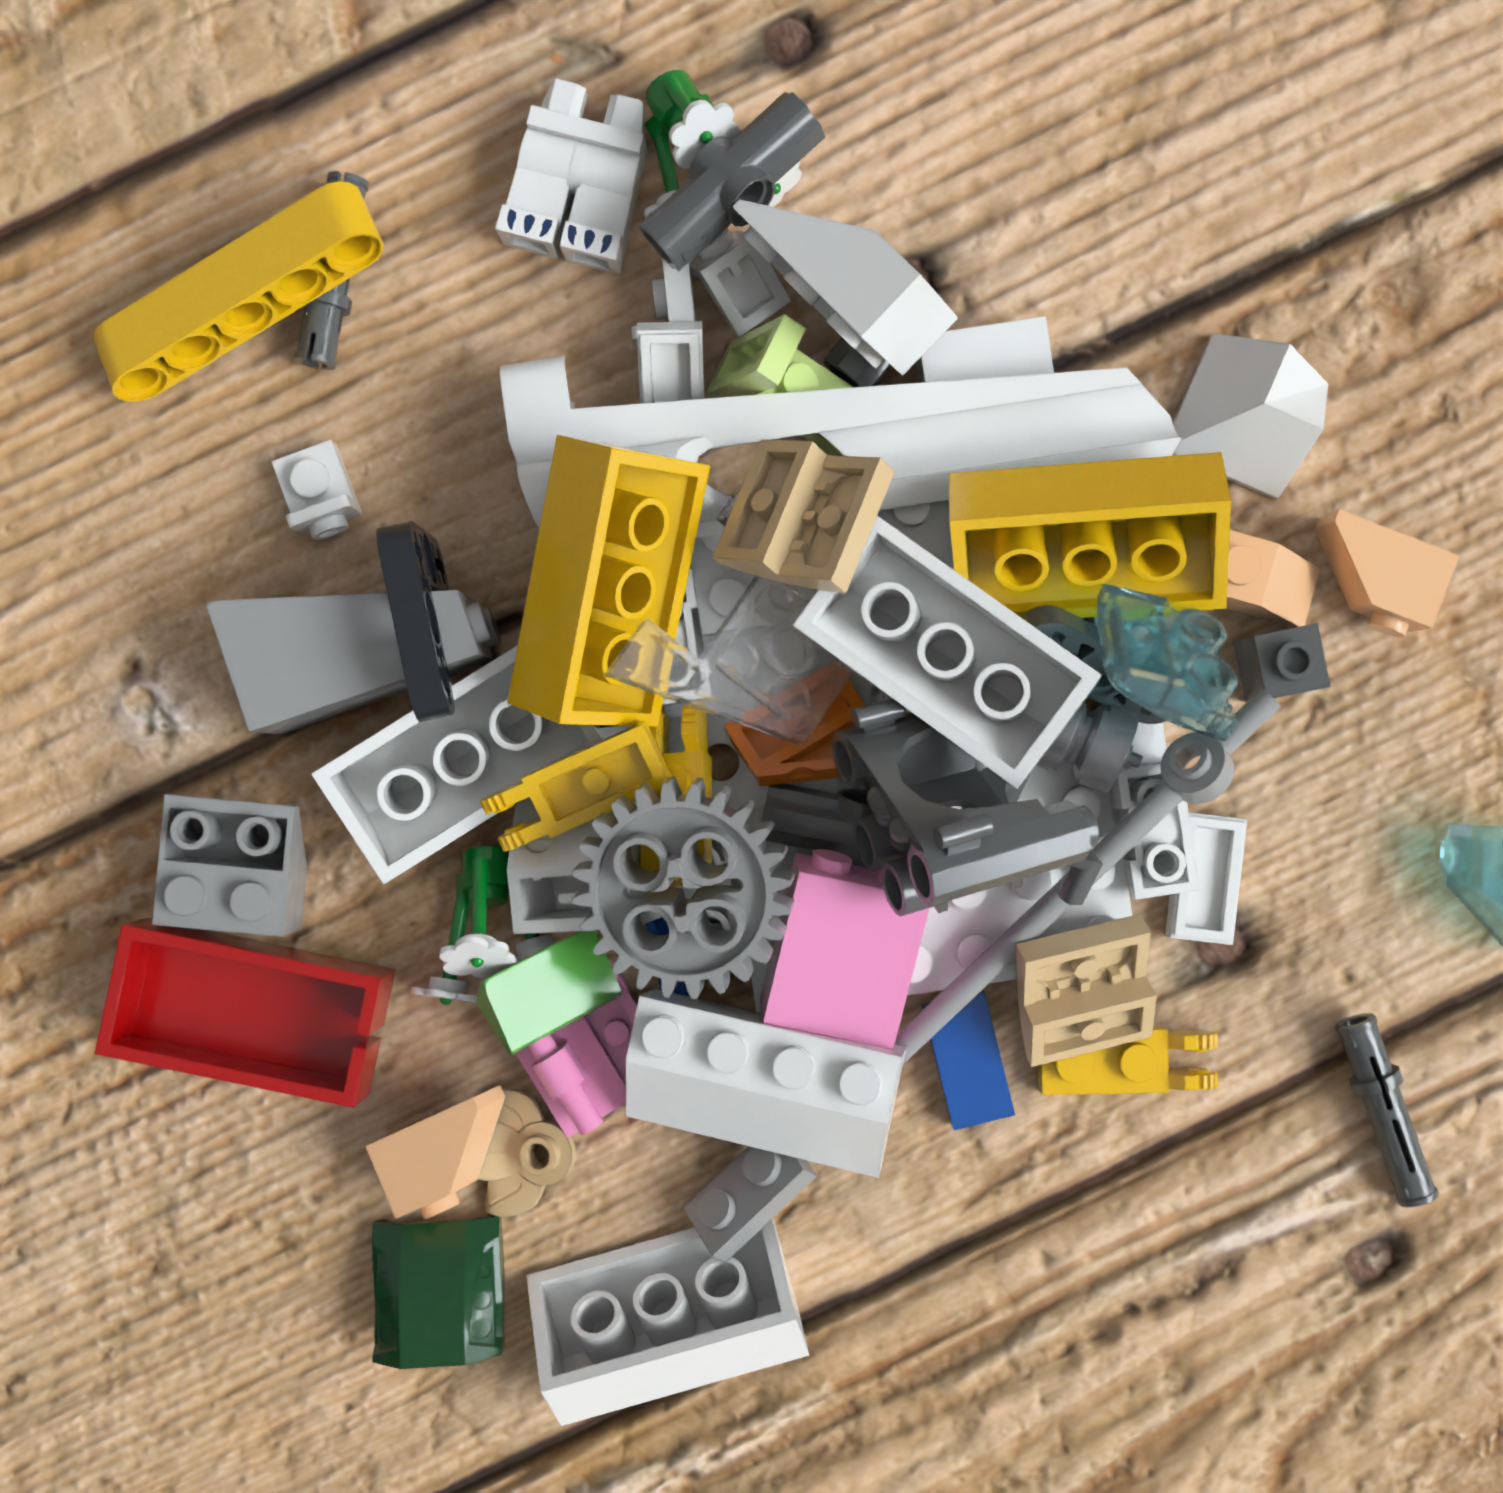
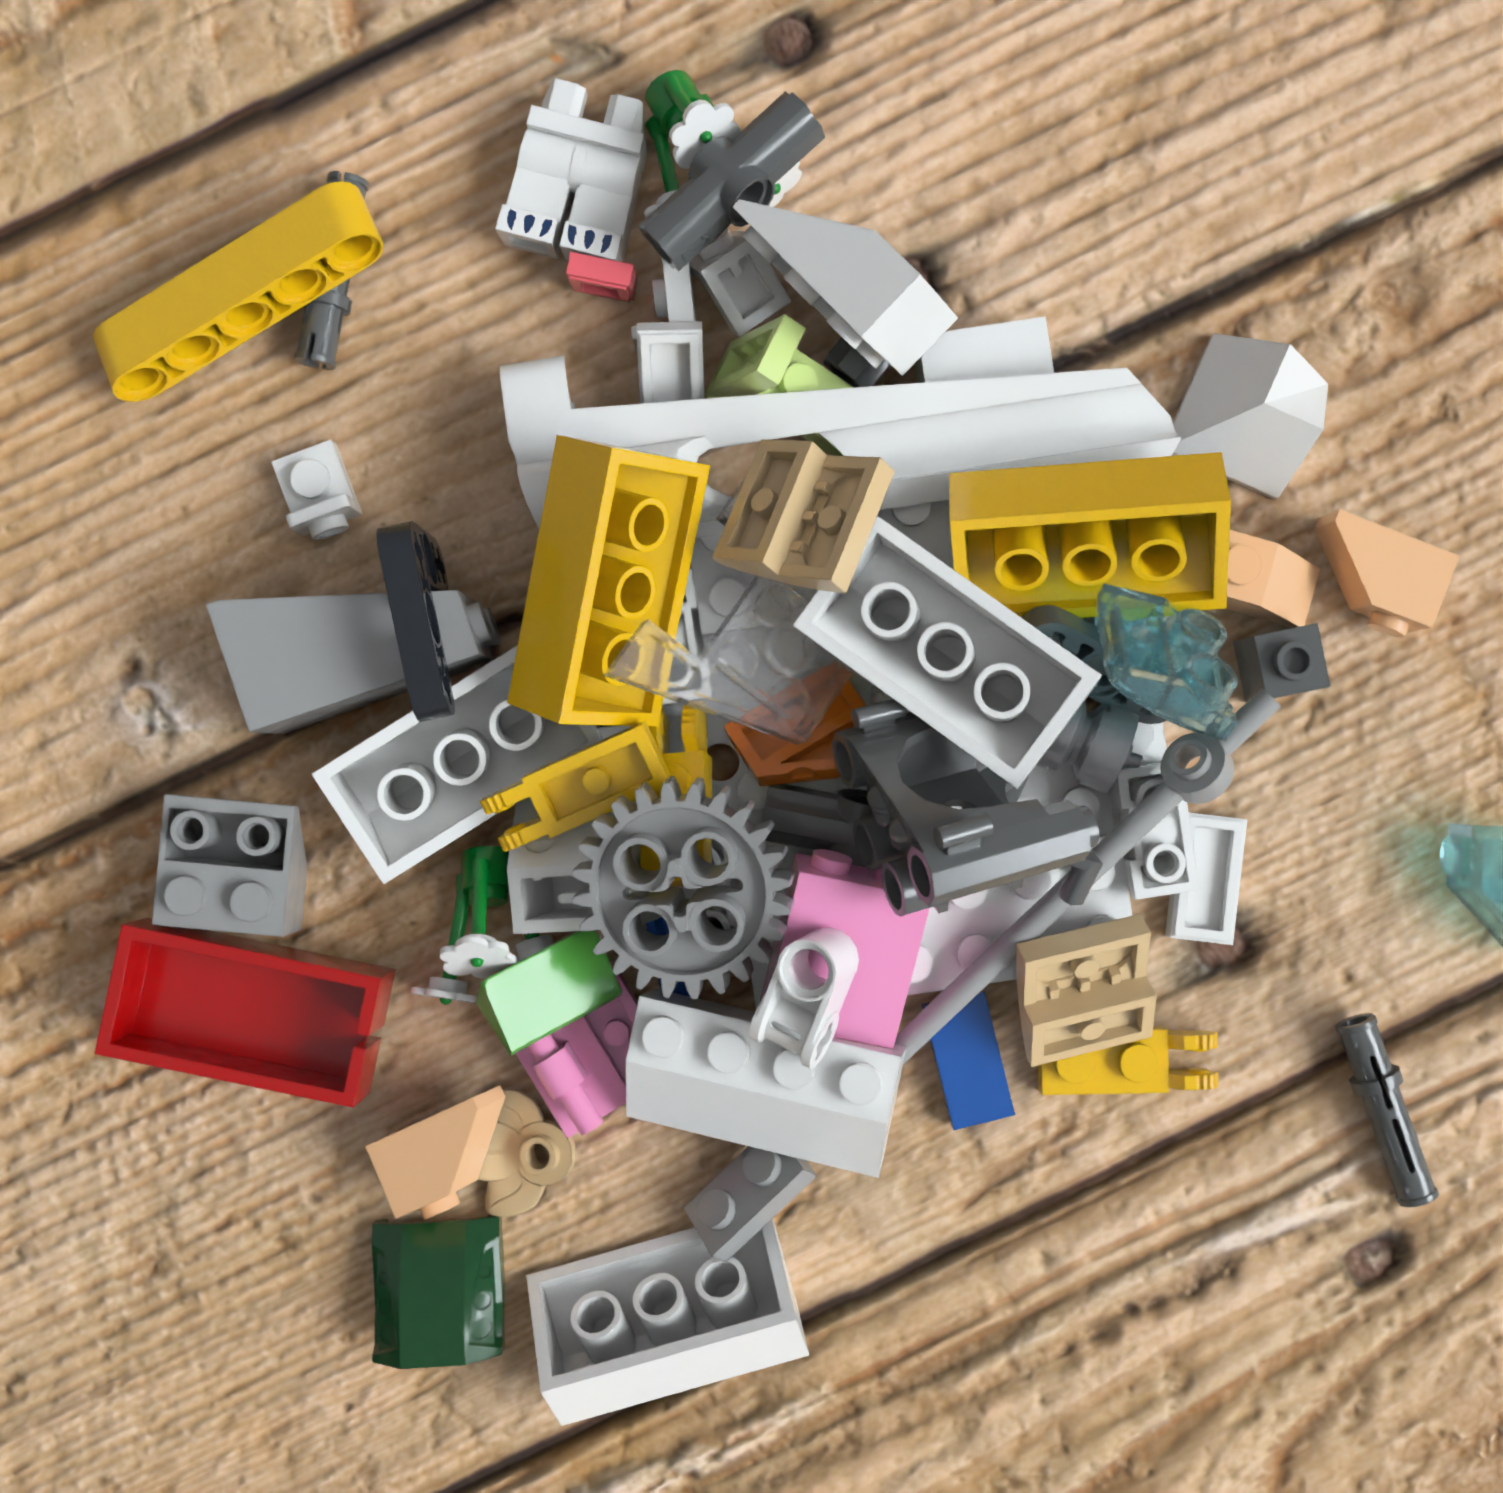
none -> coral tile [566,251,638,303]
none -> white piece [749,927,859,1069]

